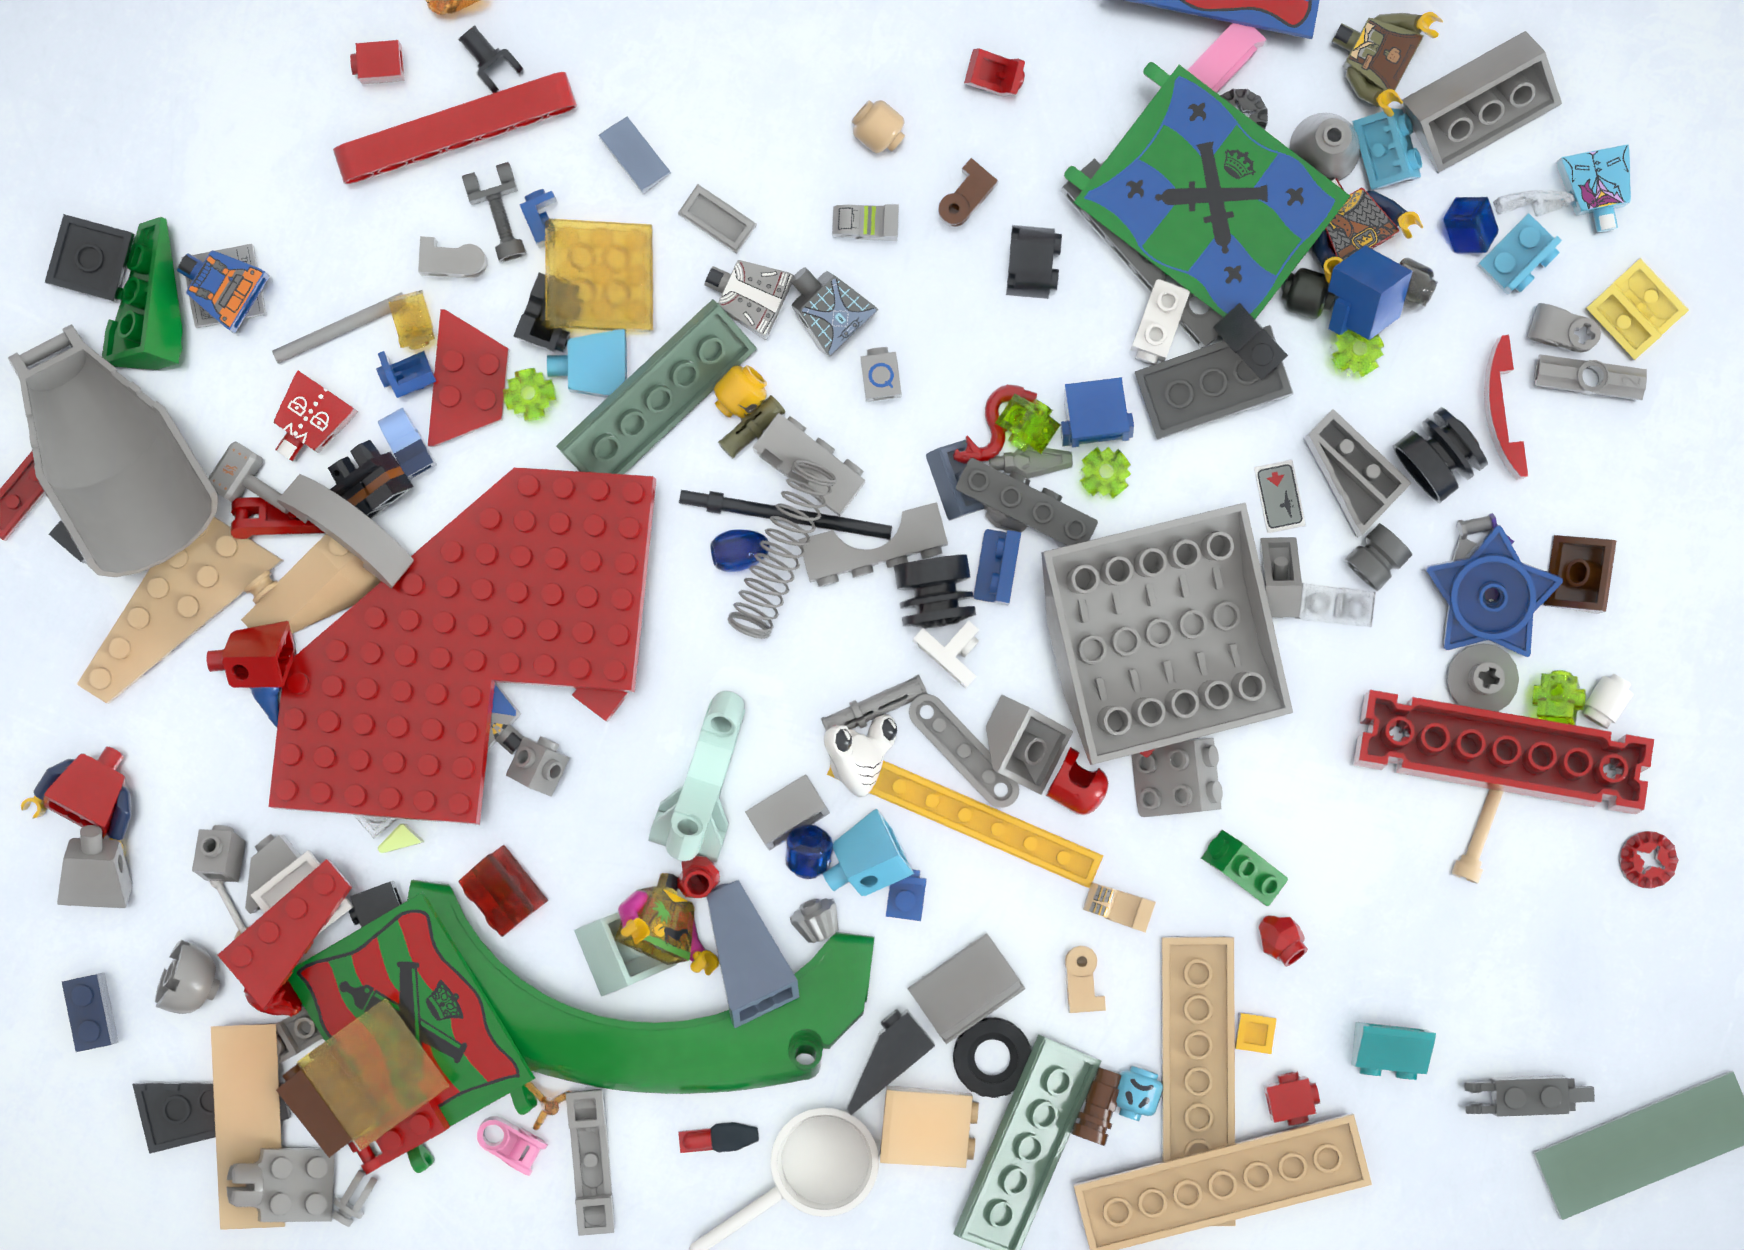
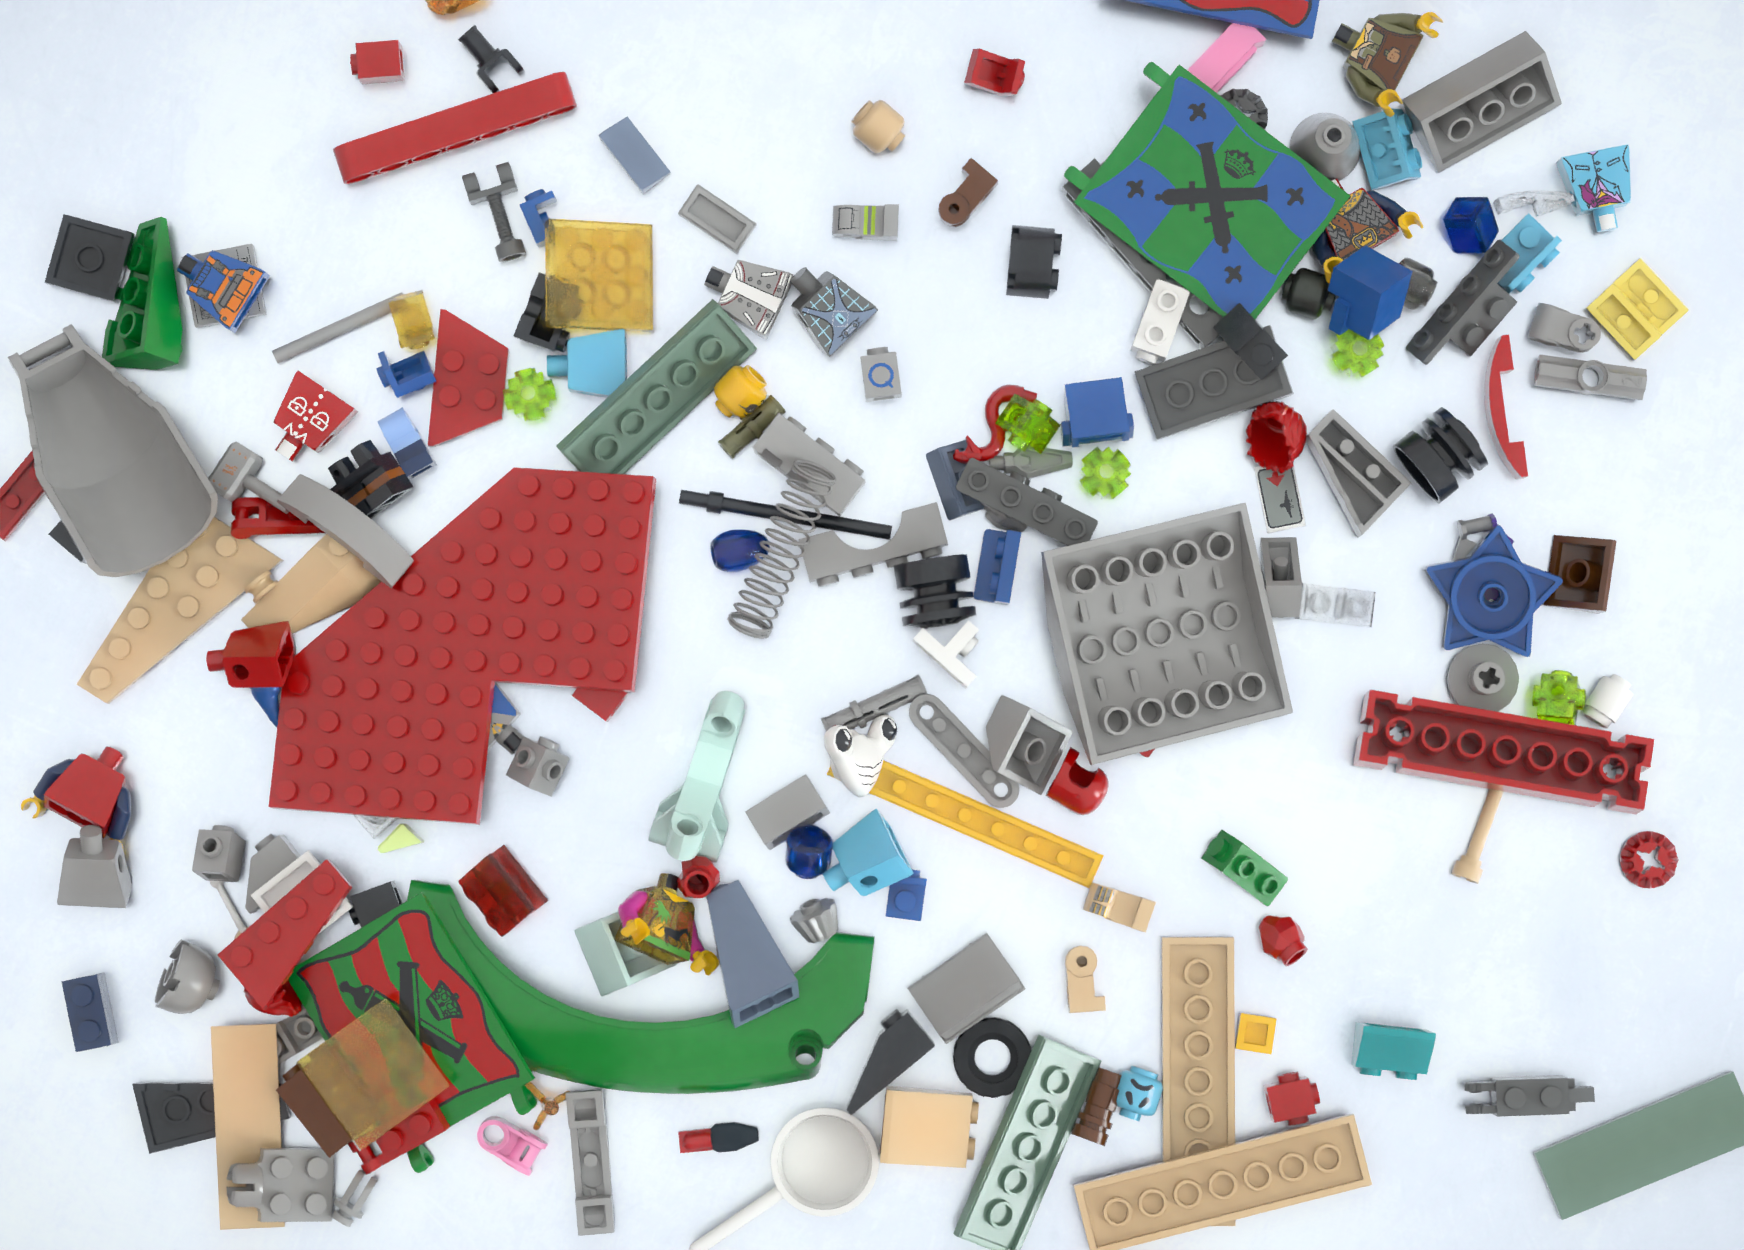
light grey leg [418,236,487,278] -> none
light grey bracket [1132,738,1223,817] -> none
dark grey wheel [1345,523,1413,591] -> none
none -> red hair [1246,401,1307,474]
none -> dark grey bracket [1406,240,1520,365]

